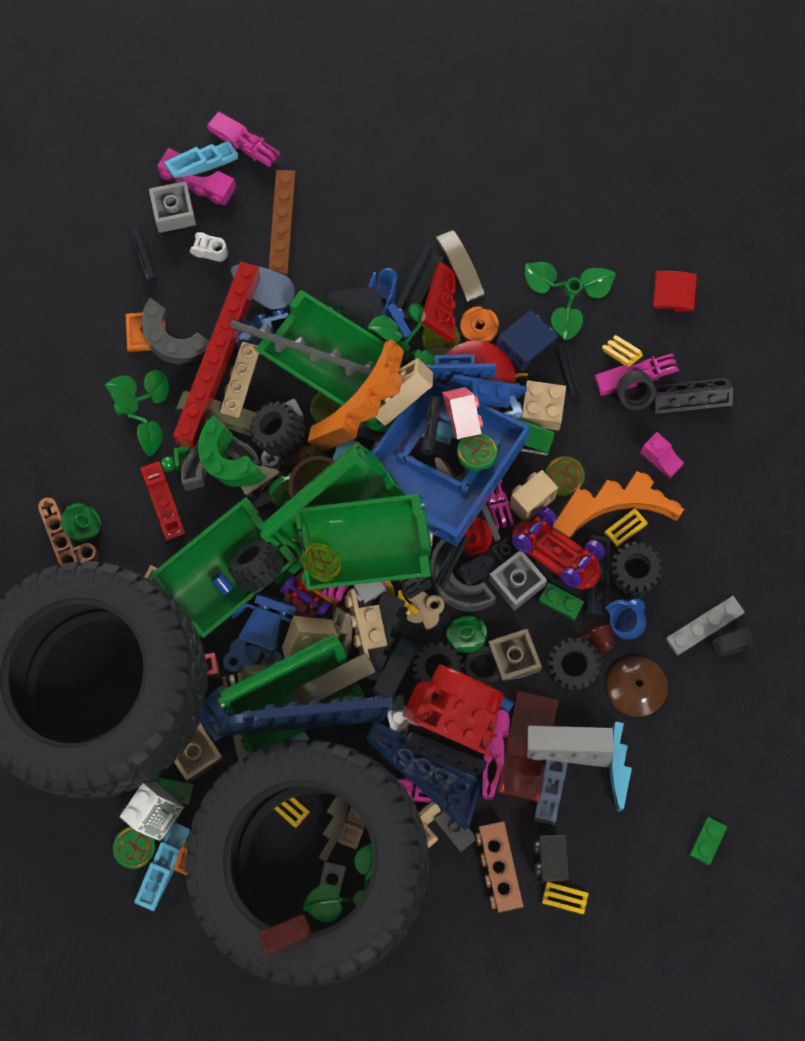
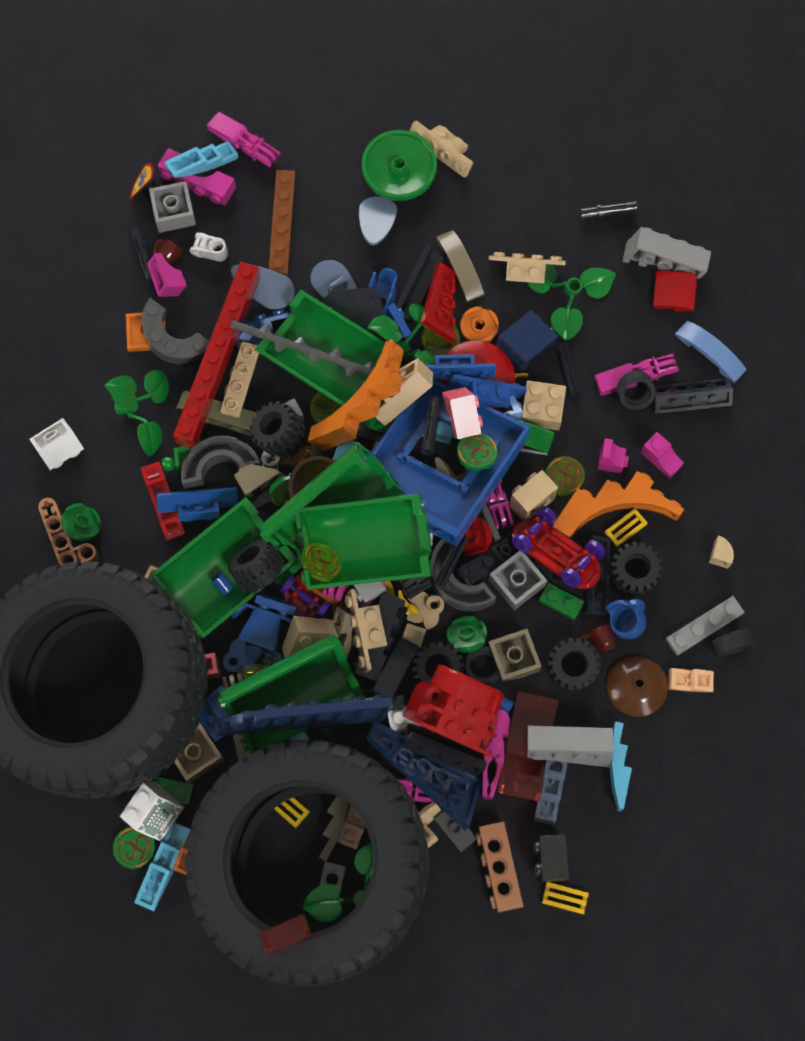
green brick [198,415,267,488] -> none
dark tan slope [293,653,376,706] -> none
yellow tile [602,336,643,367] -> none
green plate [689,817,727,865] -> none
none -> white slope [30,418,84,470]
none -> shield [129,163,156,201]
none -> dark pink arch [147,253,186,297]
none -> clear red piece [153,239,183,266]
none -> blue bracket [156,487,238,522]
none -> sand blue shield [311,260,357,298]
none -> shield [359,197,397,245]
none -> green dish [362,130,437,201]
none -> tan tile [402,623,426,650]
none -> tan bracket [410,121,473,178]
none -> tan bracket [489,252,566,283]
none -> black pin [579,201,637,220]
none -> dark pink arch [598,438,629,473]
none -> light grey wedge [622,227,711,279]
none -> light nougat slope [668,668,714,692]
none -> medium blue slope [675,321,747,384]
none -> tan brick [709,535,734,569]

